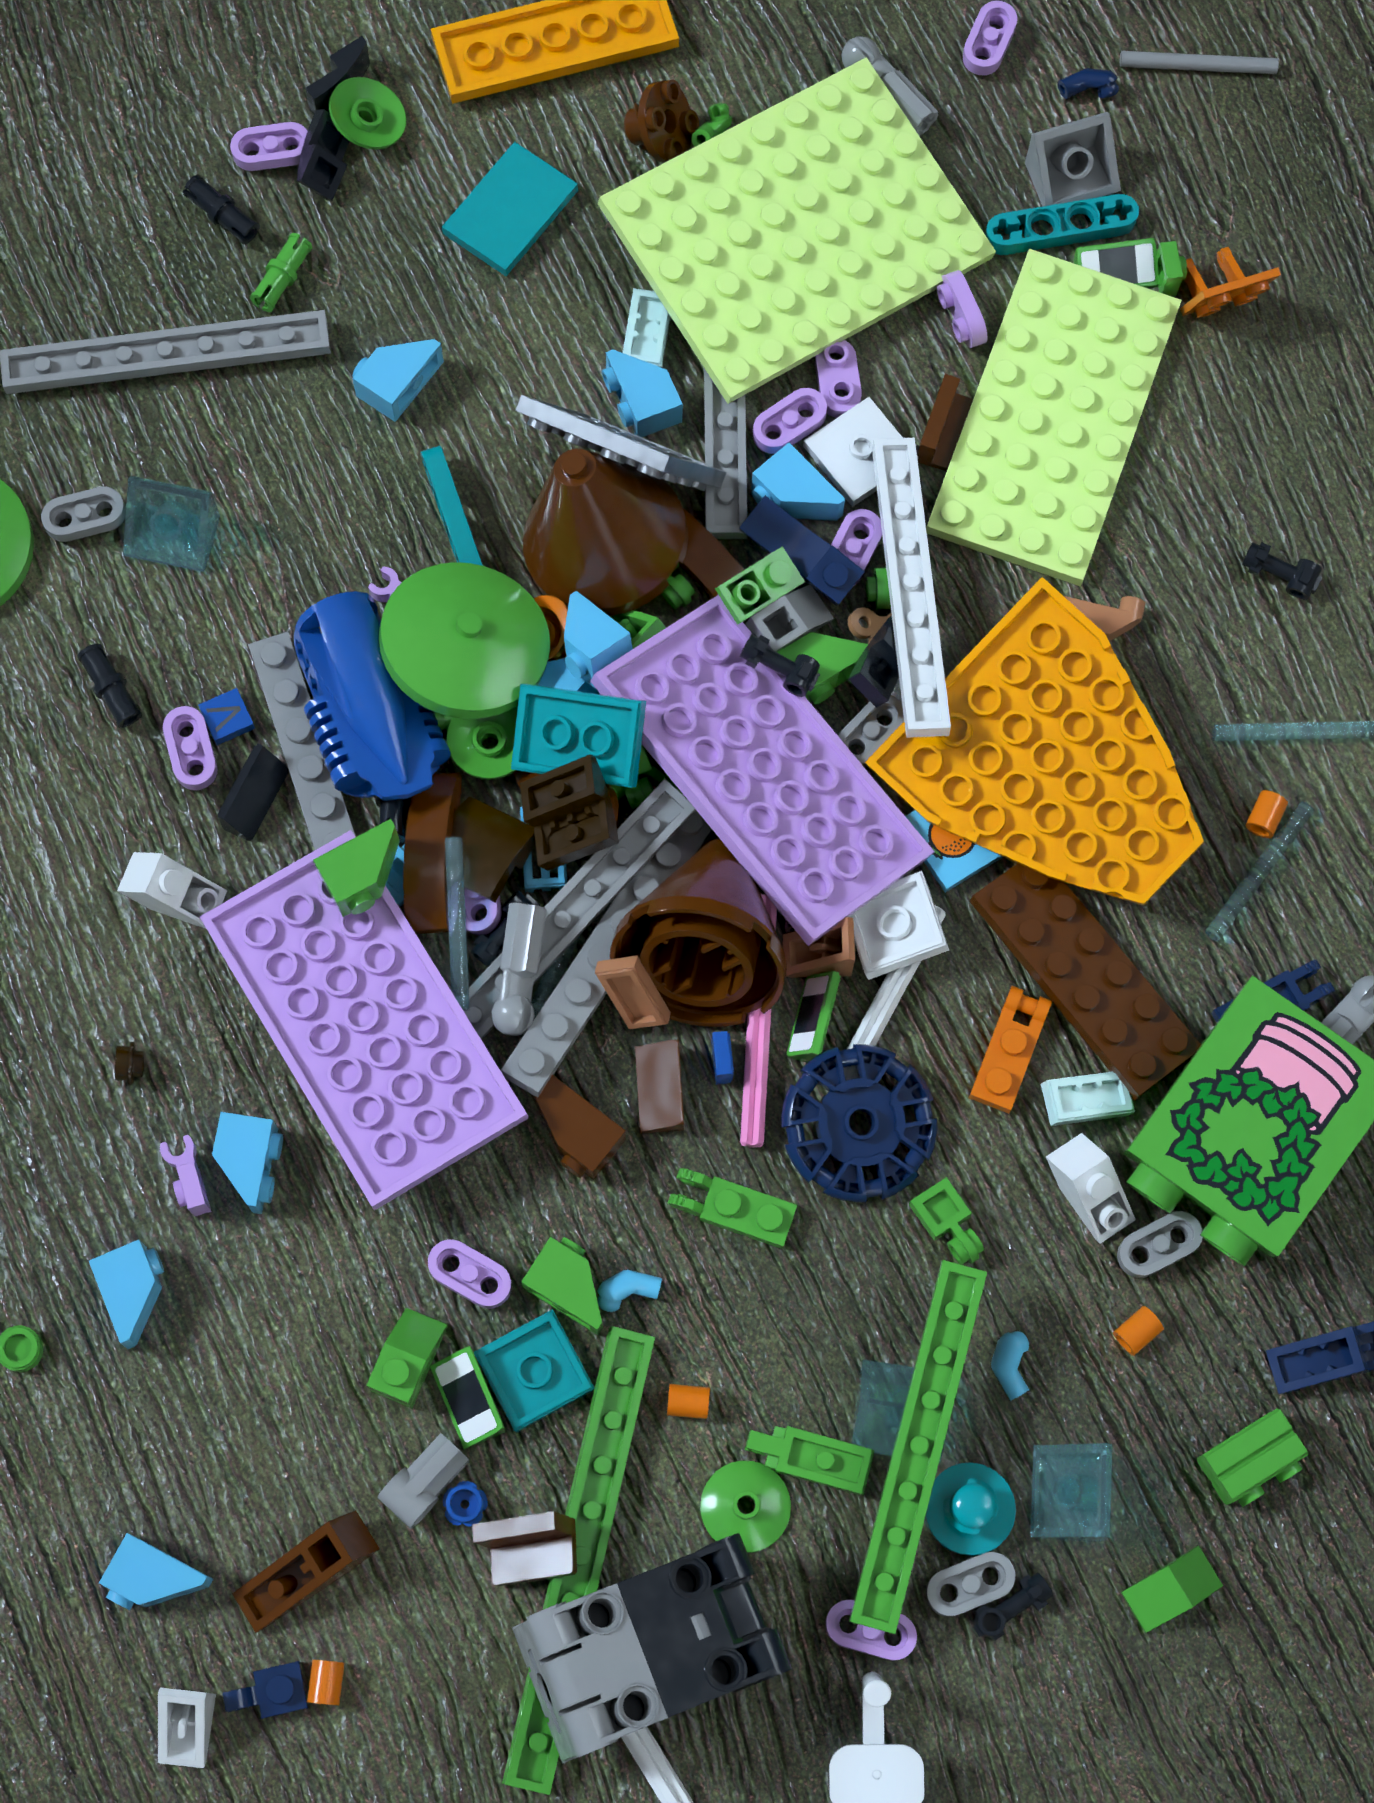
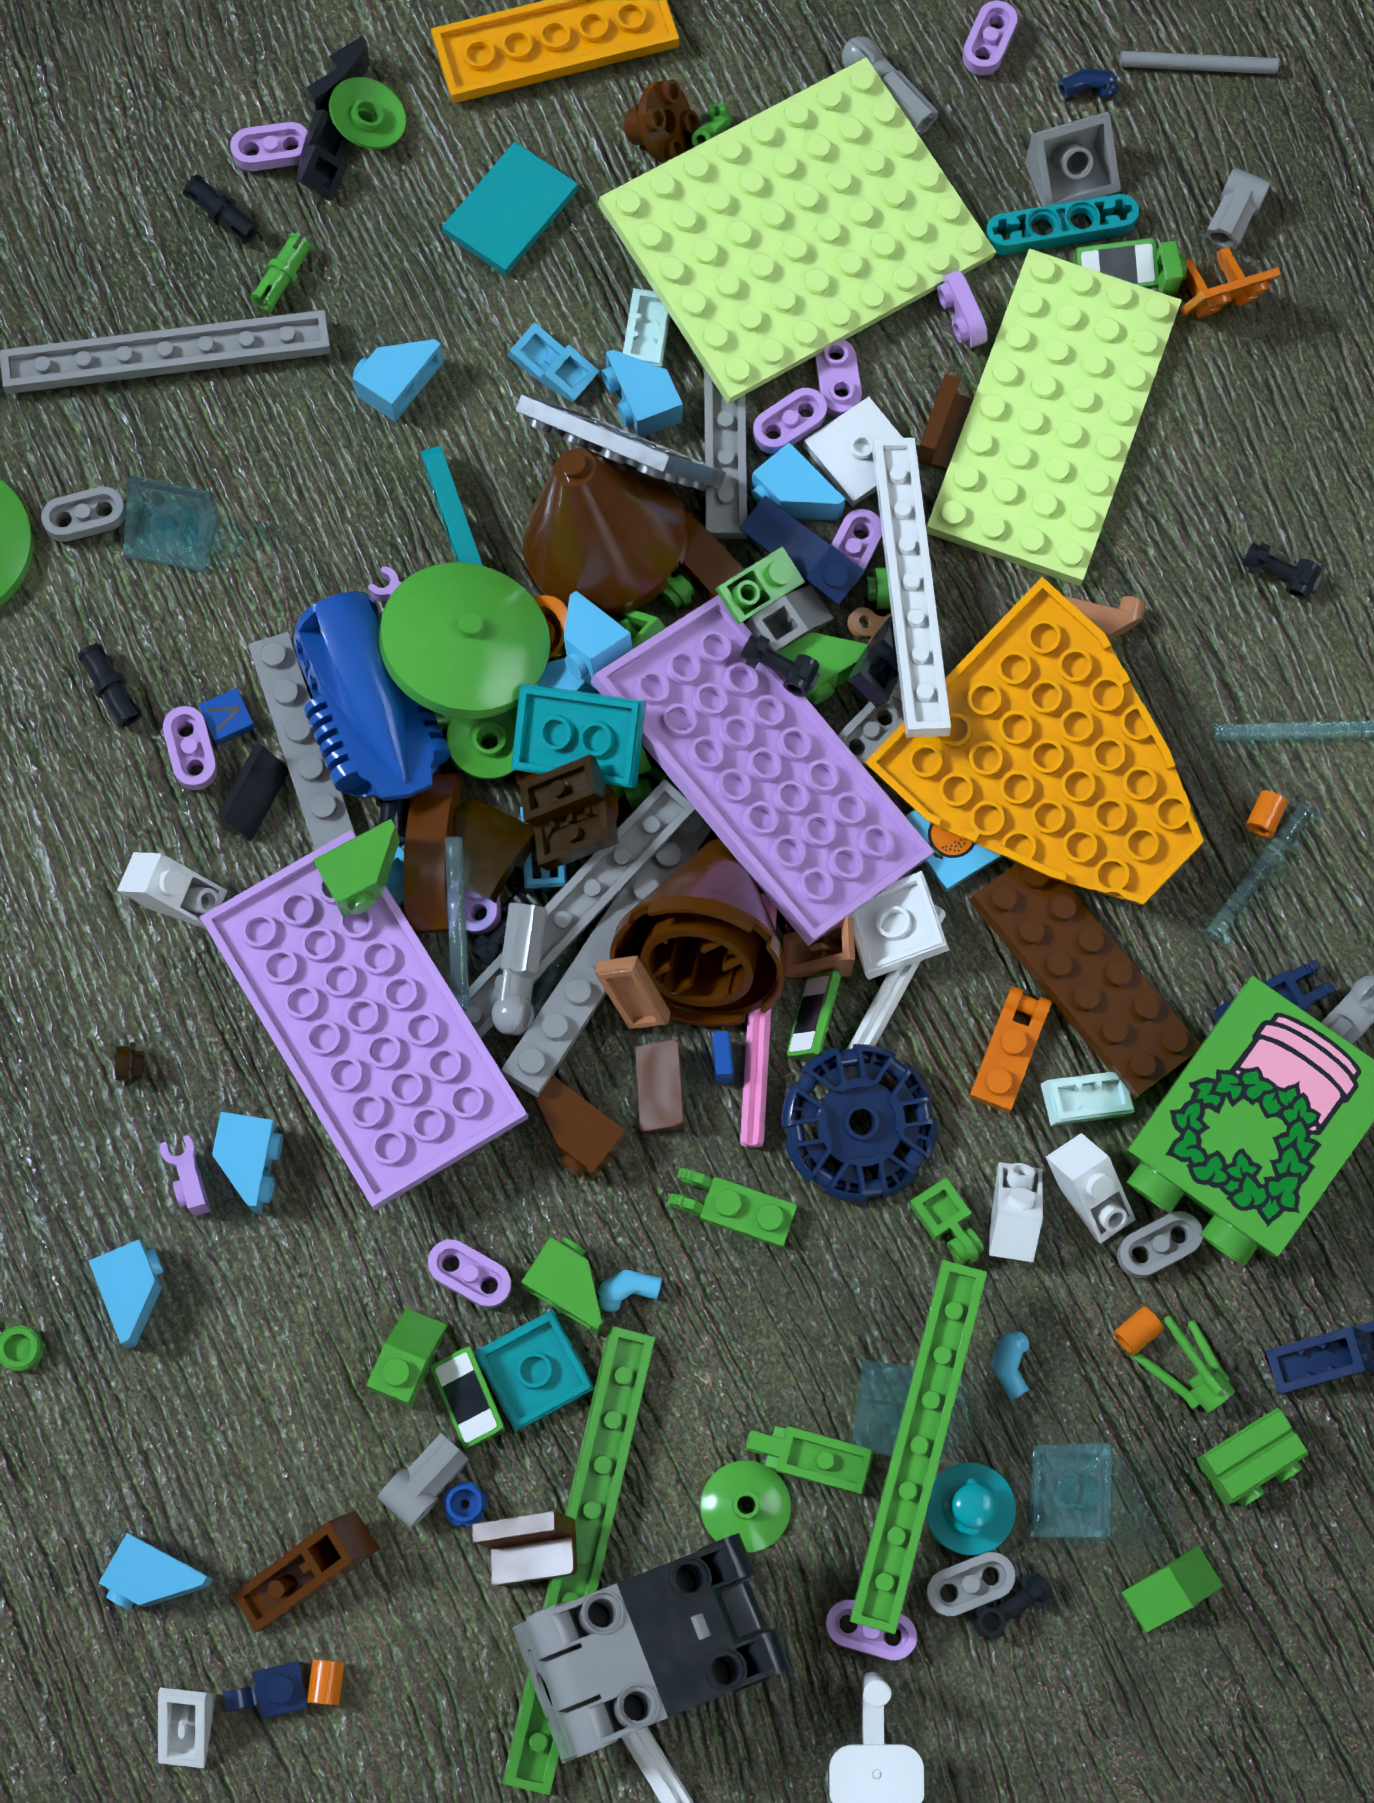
orange hinge [667,1384,710,1419] -> none
none -> medium azure slope [506,322,599,402]
none -> white slope [989,1162,1043,1262]
none -> bright green plant [1132,1316,1235,1413]
none -> light grey piece [1205,167,1271,250]

